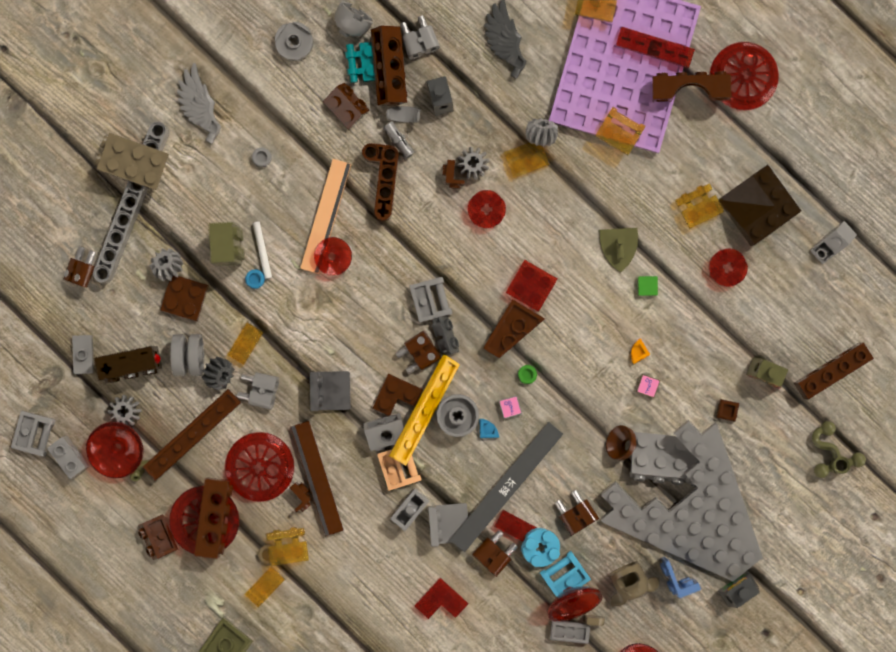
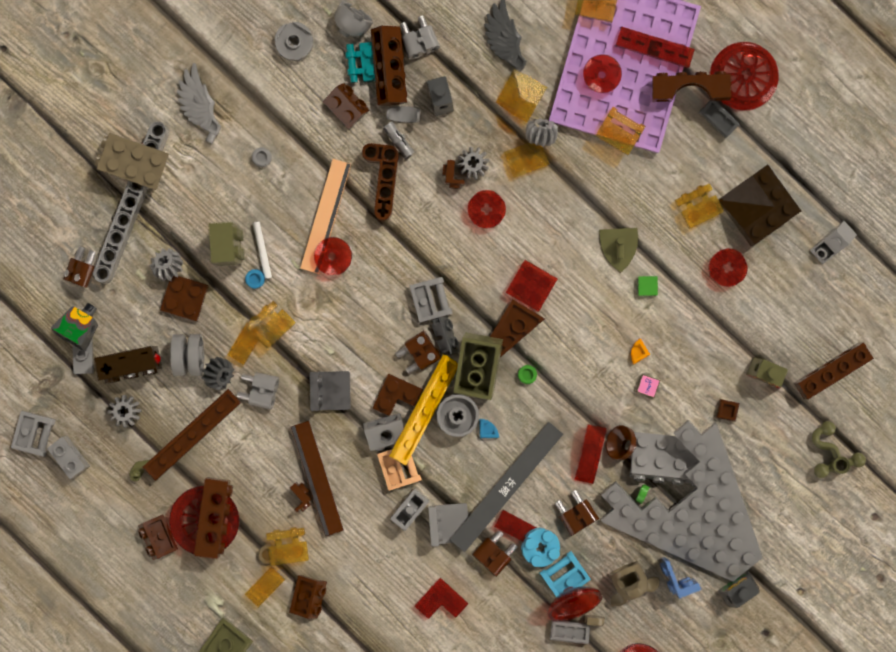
clear red dish [86,422,144,478] -> none
clear red piece [225,432,294,502] -> none
bright pink tile [499,395,522,419] -> none
none -> torso [51,303,98,352]
none -> clear yellow plate [245,301,296,349]
none -> reddish brown bracket [289,575,327,619]
none -> olive brick [453,332,503,400]
none -> clear yellow slope [496,68,548,123]
none -> clear red slope [574,424,607,484]
none -> clear red dish [583,54,622,93]
none -> bright green tile [636,484,650,504]
none -> dark grey plate [699,101,740,139]

